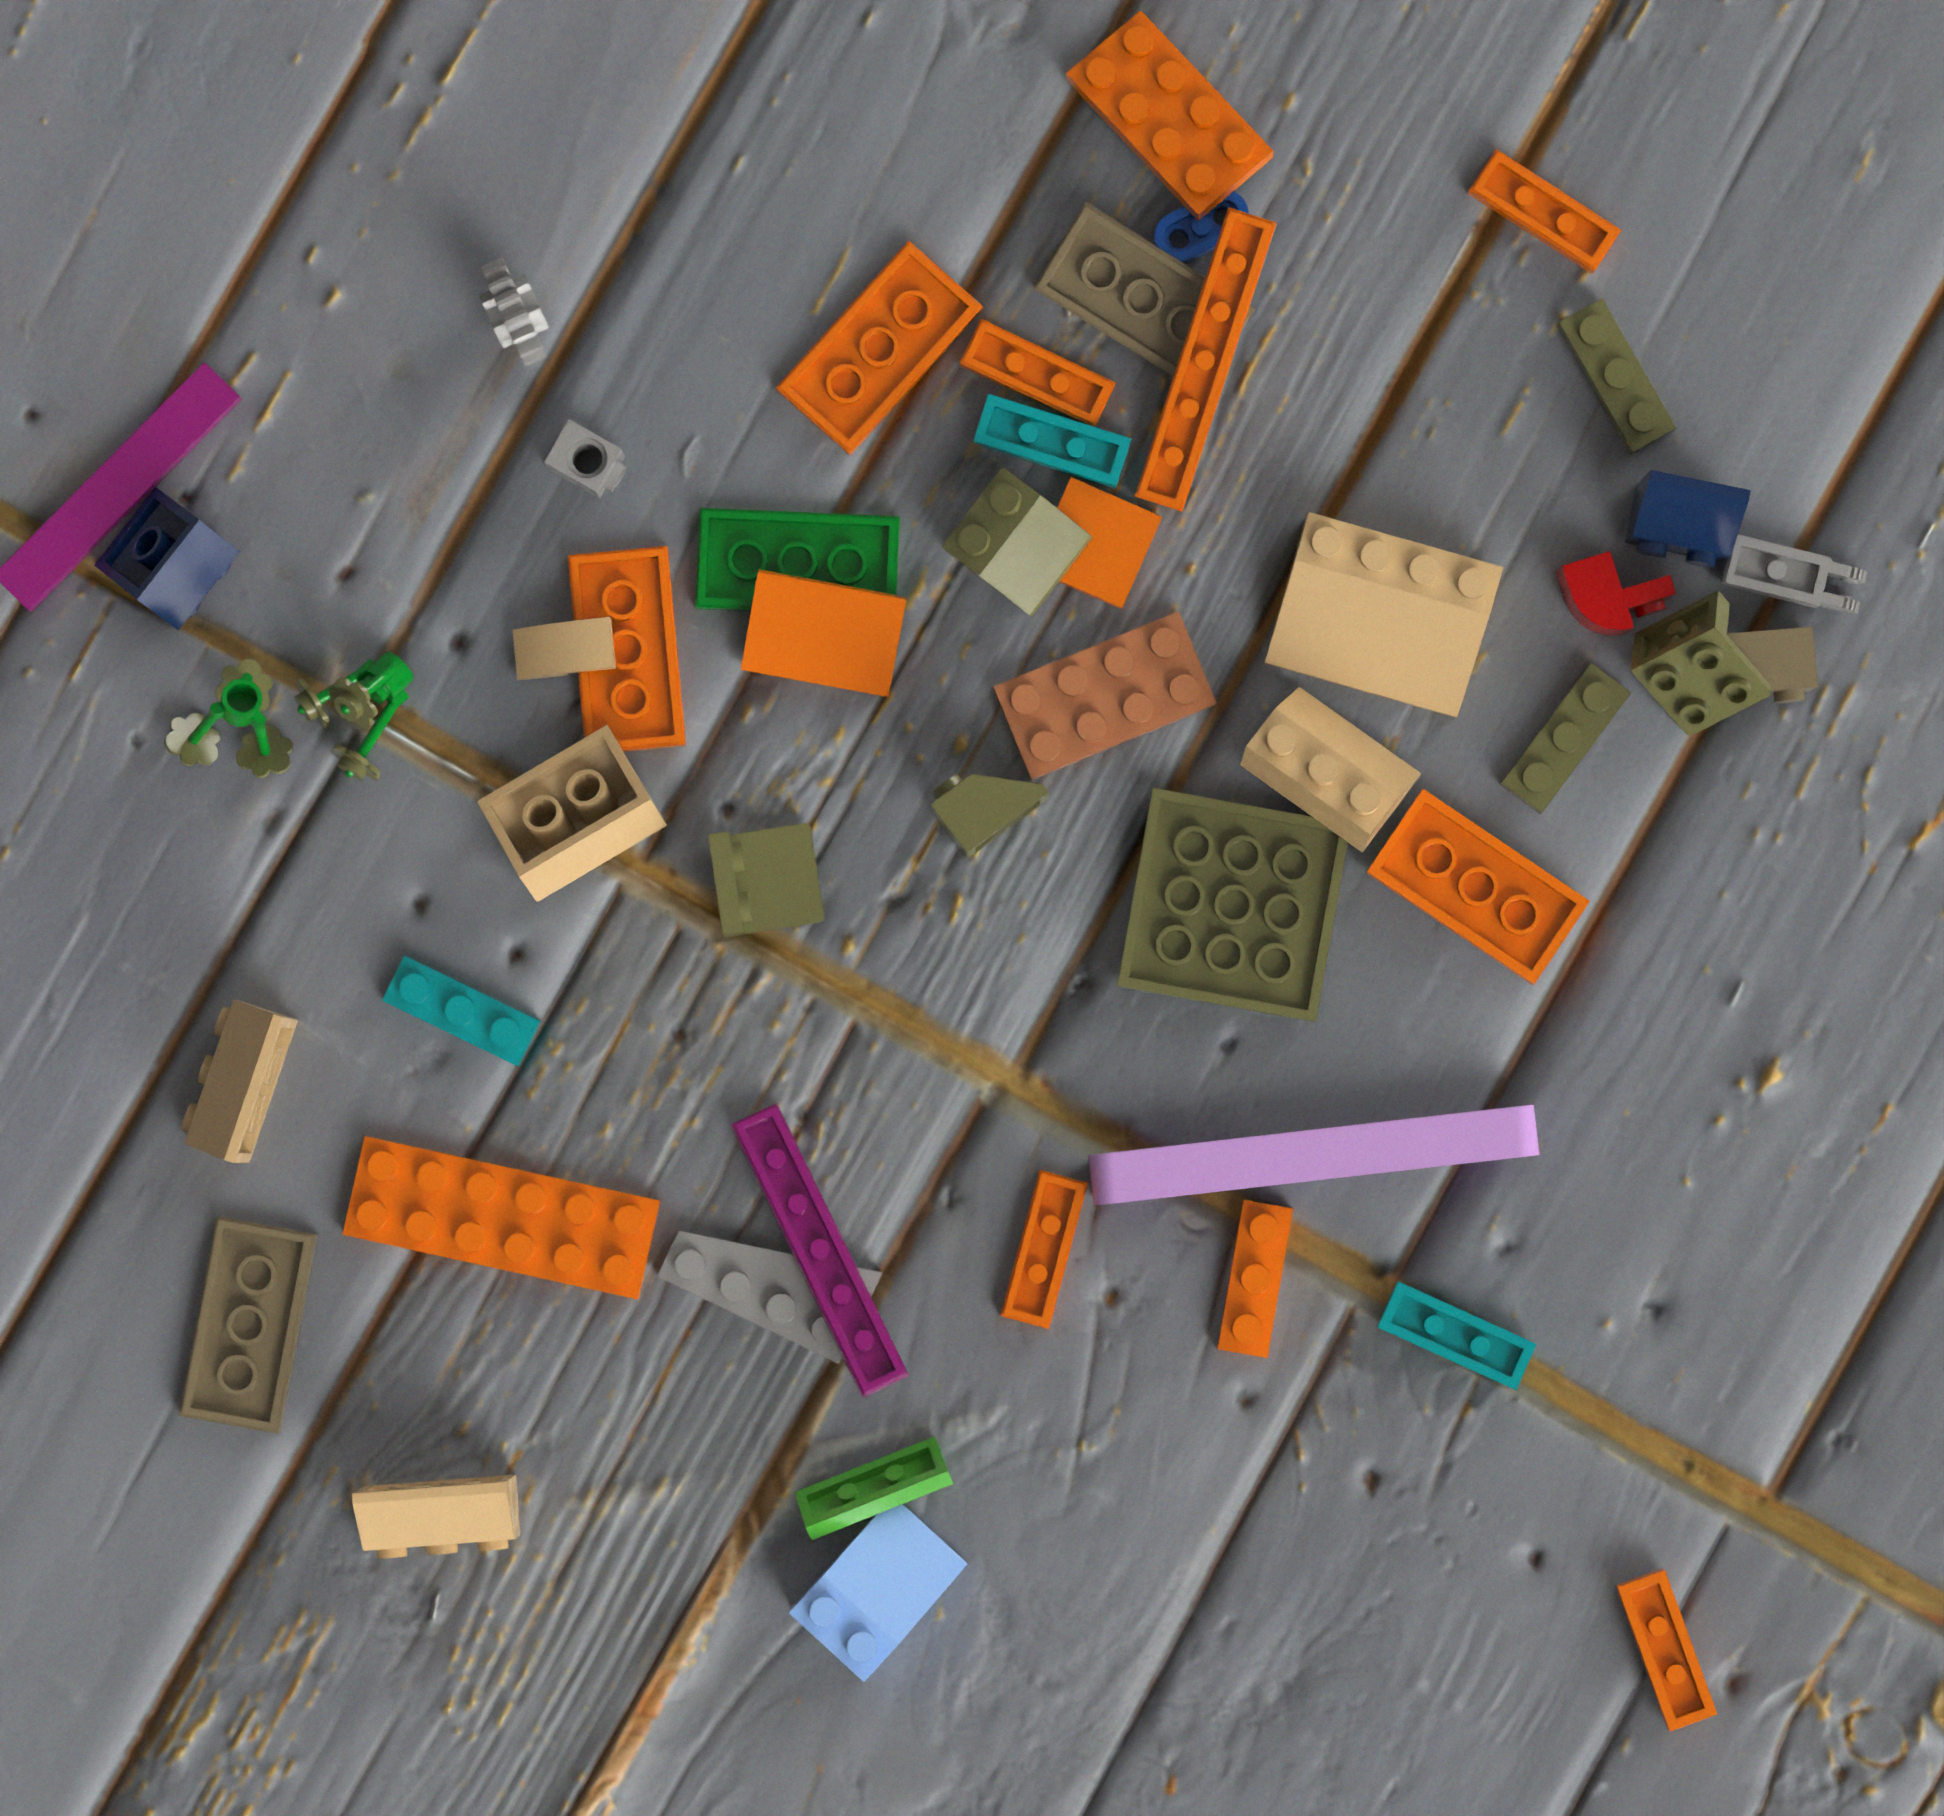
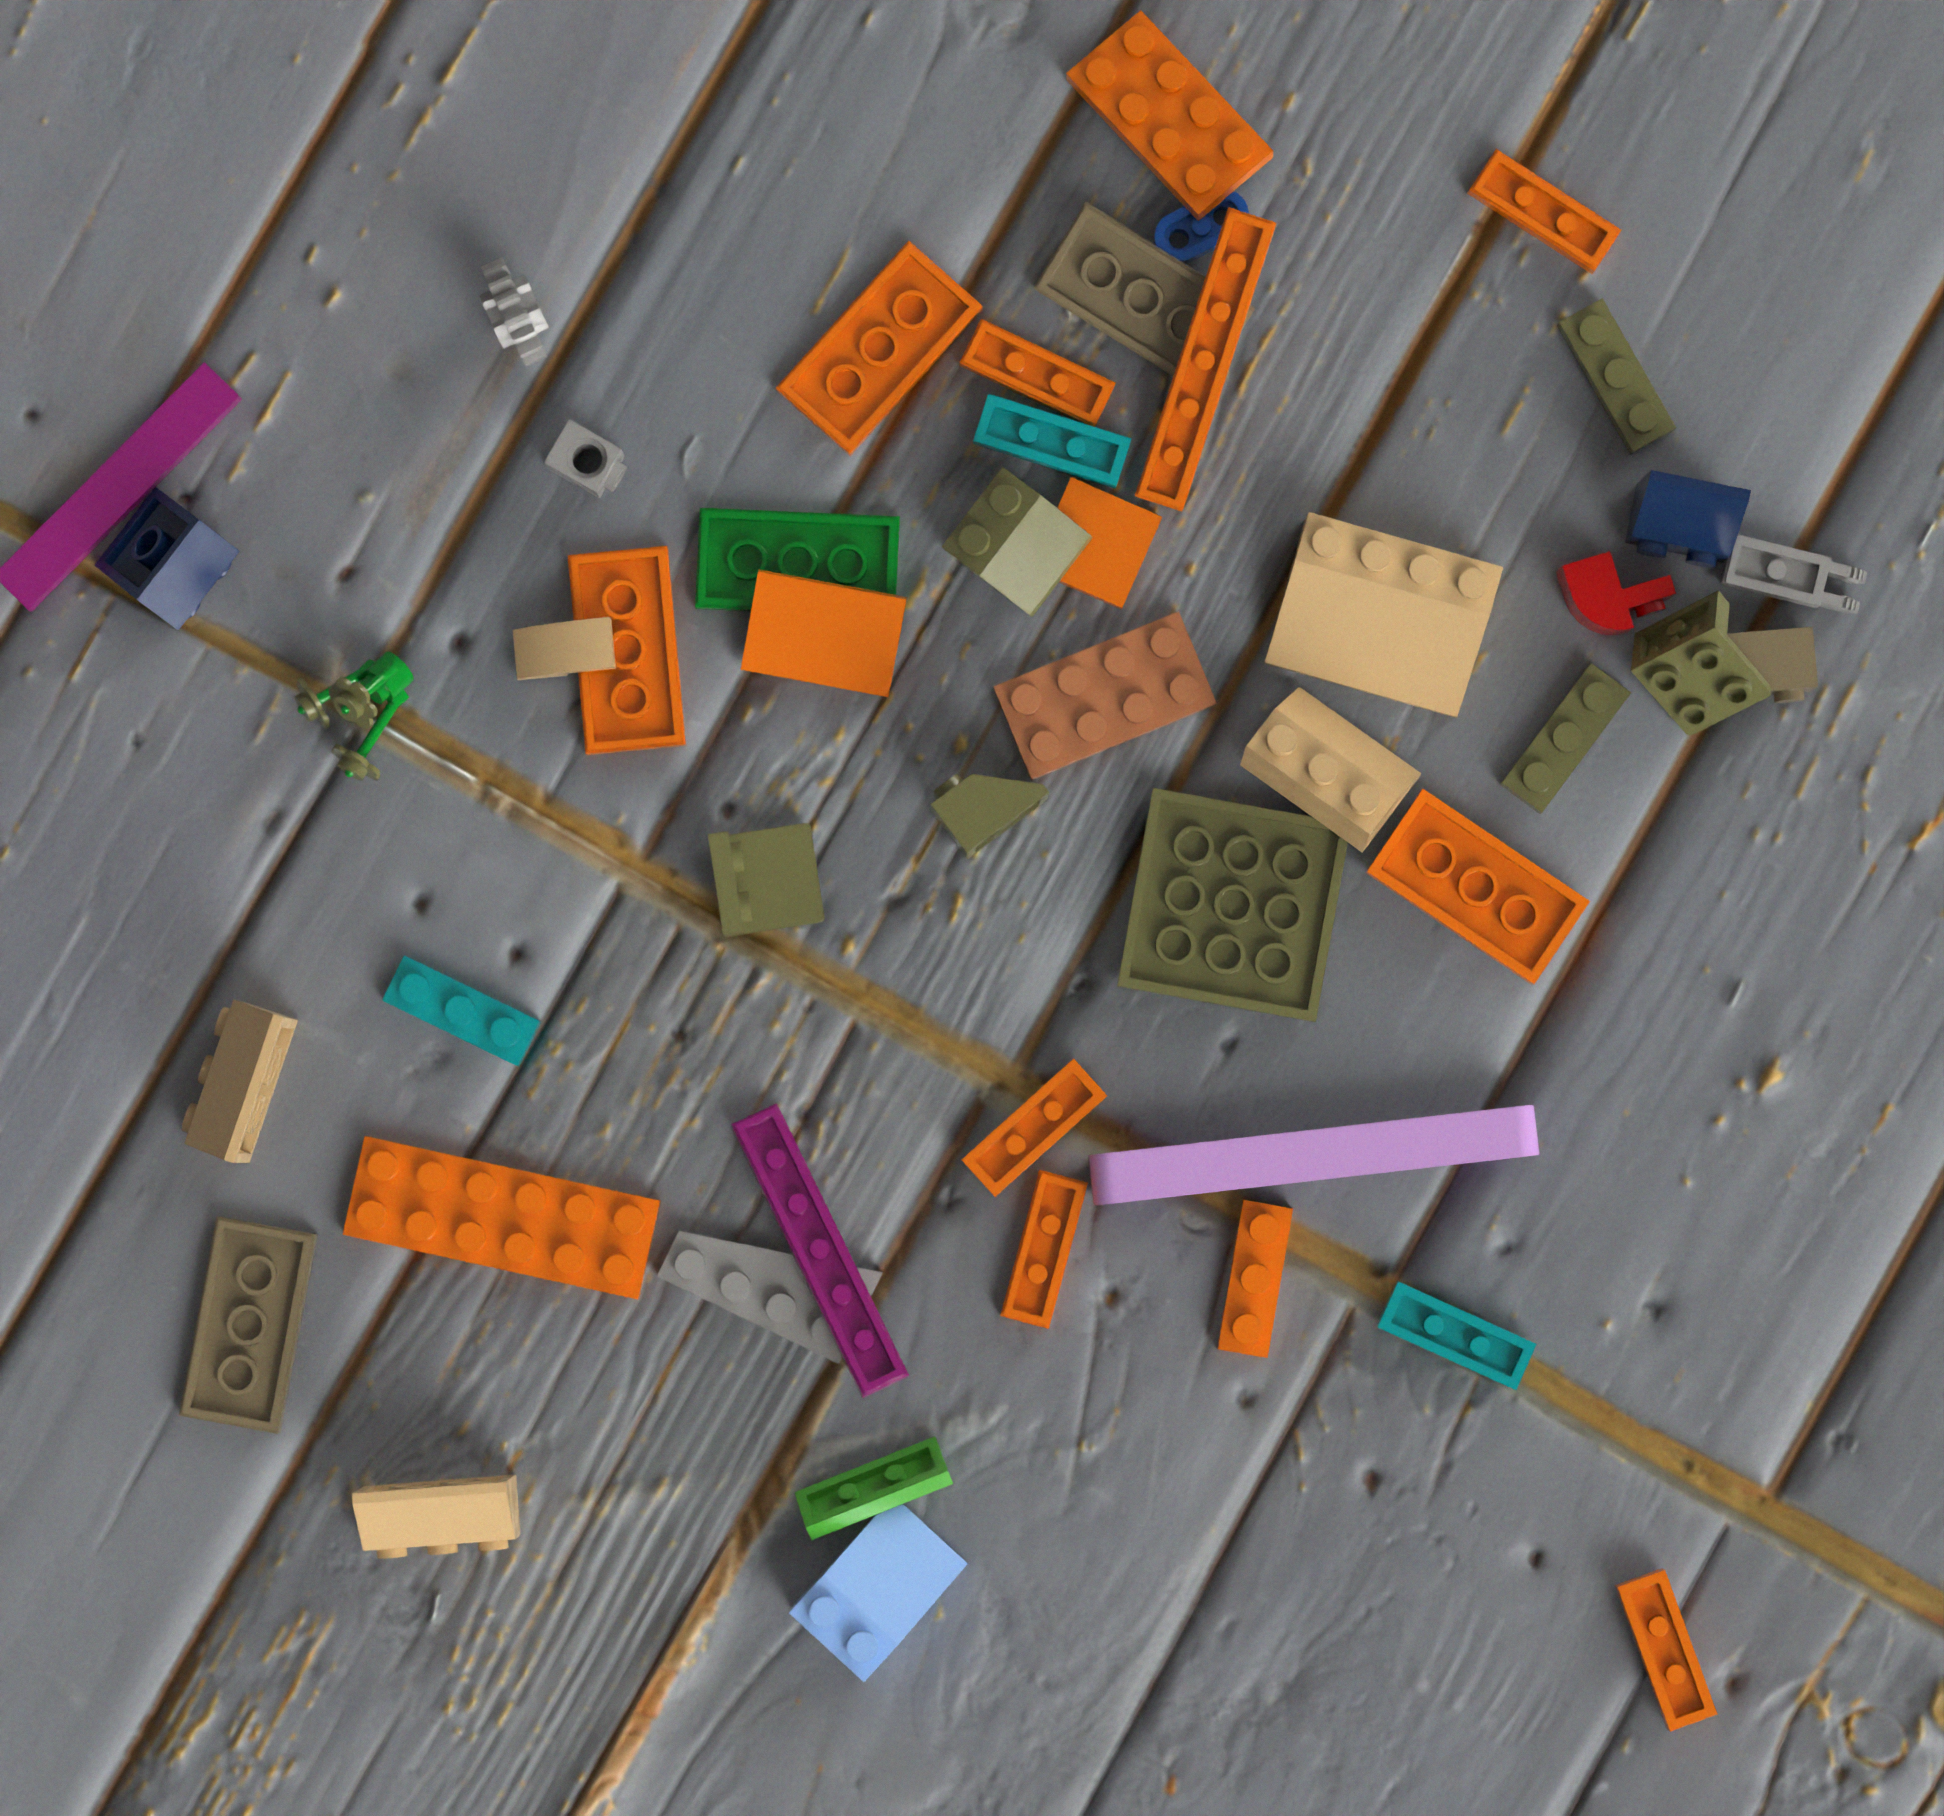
olive plant [164,659,293,778] -> none
tan slope [477,725,667,902] -> none
none -> orange plate [961,1058,1107,1197]

